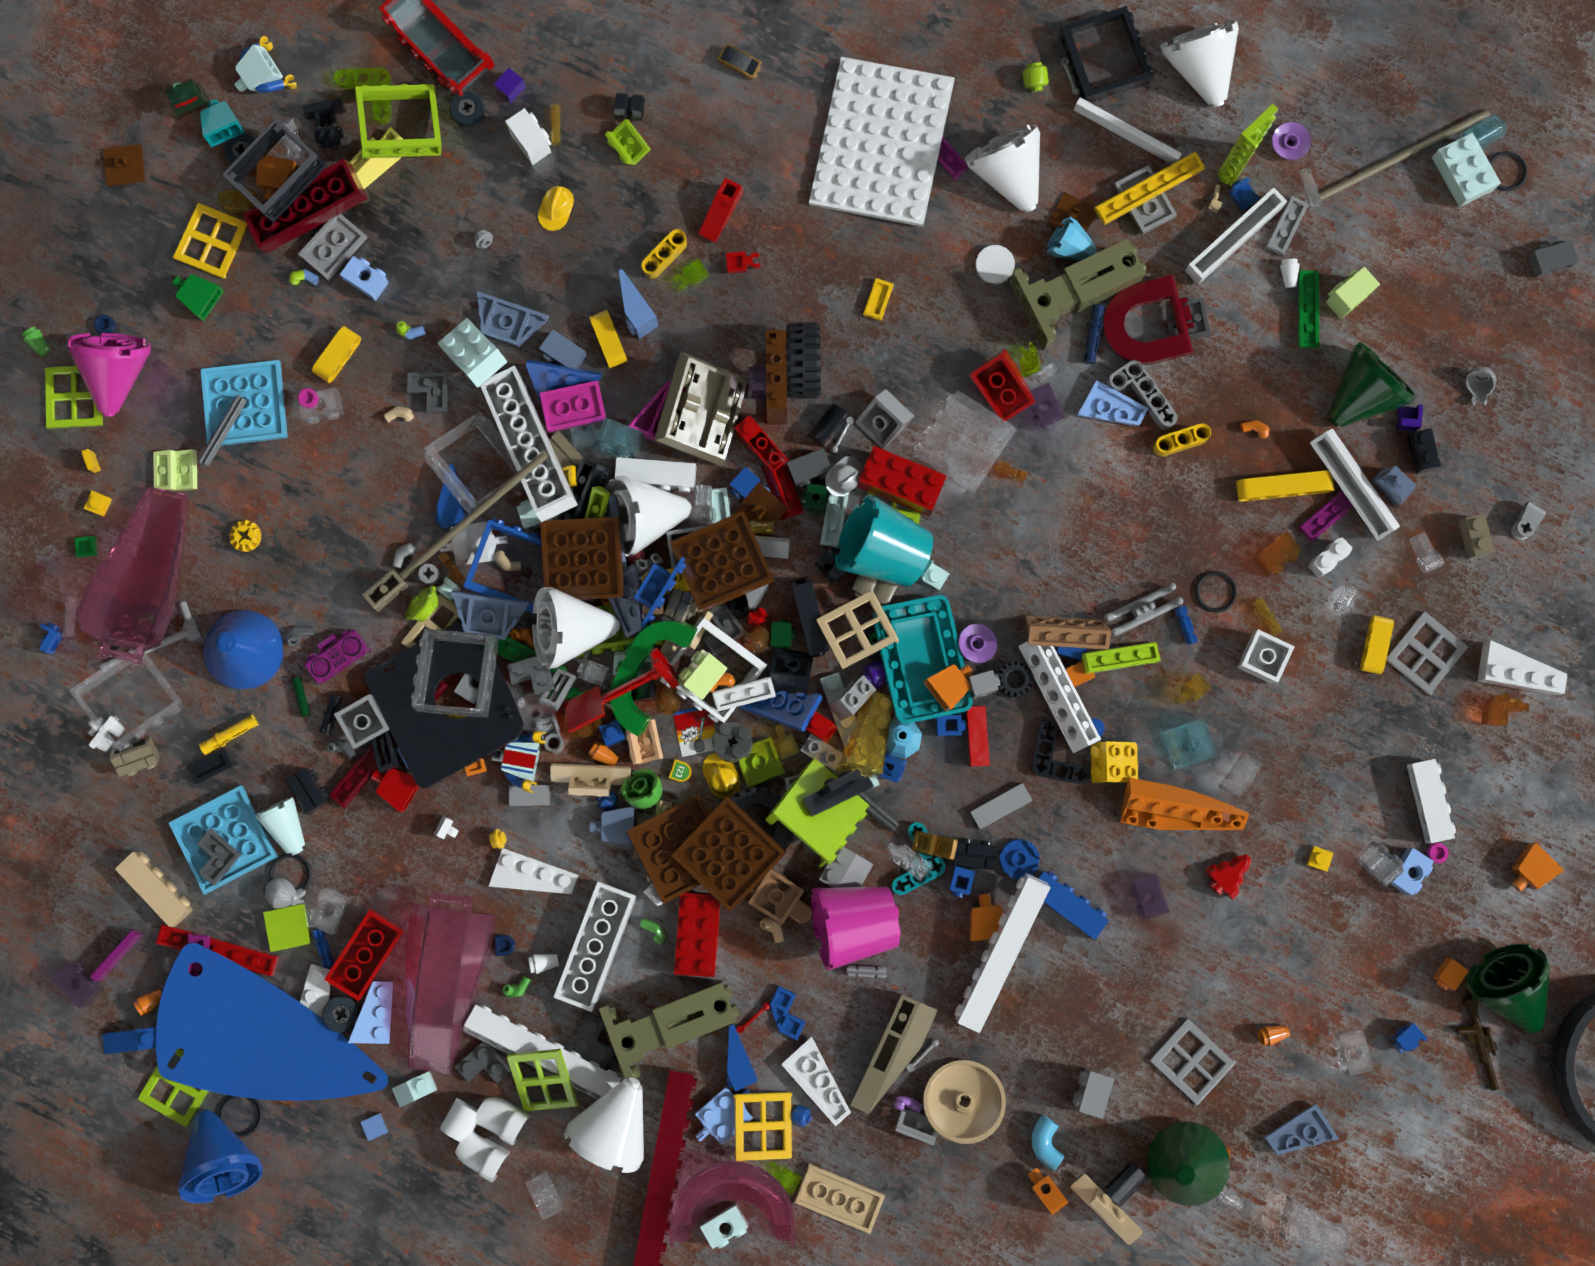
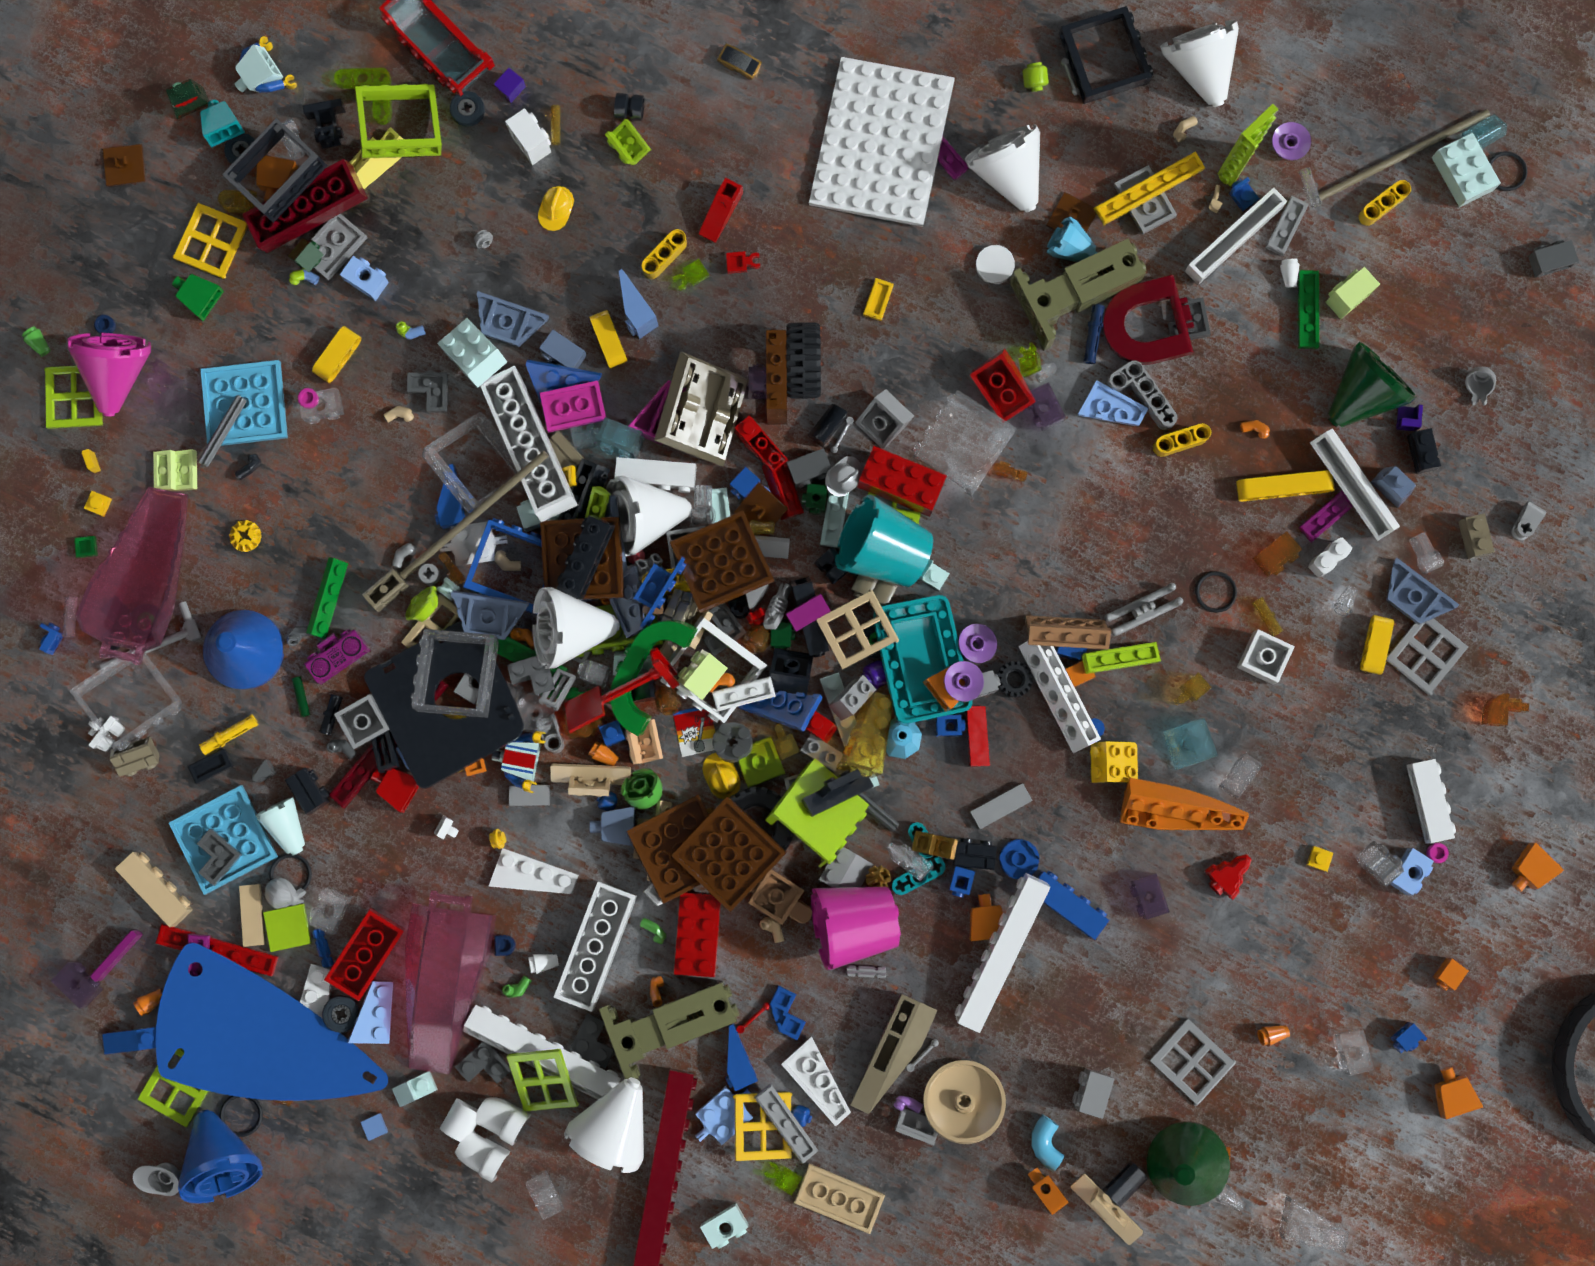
tile [669,759,692,782] -> none
clear pink windscreen [670,1161,795,1247] -> none
blue brick [874,753,907,783] -> none
black beam [1031,719,1090,784] -> none
white tile [1074,98,1182,164] -> none
blue axle [1175,606,1198,645] -> none
sand blue wing [1264,1103,1339,1155] -> none
dark brown piece [1456,997,1499,1091] -> none
dark green cone [1466,943,1550,1033] -> none
white wedge [1477,640,1567,696] -> none
none -> light grey piece [133,1163,181,1196]
none -> black arm [235,454,261,480]
none -> tan tile [239,884,265,947]
none -> dark grey slope [252,760,276,783]
none -> dark green brick [288,238,324,272]
none -> green plate [306,557,348,639]
none -> black brick [557,515,616,599]
none -> orange arm [650,976,664,1007]
none -> light grey tile [754,1085,818,1164]
none -> light grey hinge [763,583,792,629]
none -> magenta tile [786,593,831,631]
none -> pearl gold gear [866,865,891,887]
none -> medium lavender dish [944,661,984,702]
none -> tan arm [1173,116,1198,142]
none -> yellow beam [1358,180,1411,226]
none -> sand blue wing [1386,558,1459,625]
none -> orange torso [1435,1067,1483,1119]

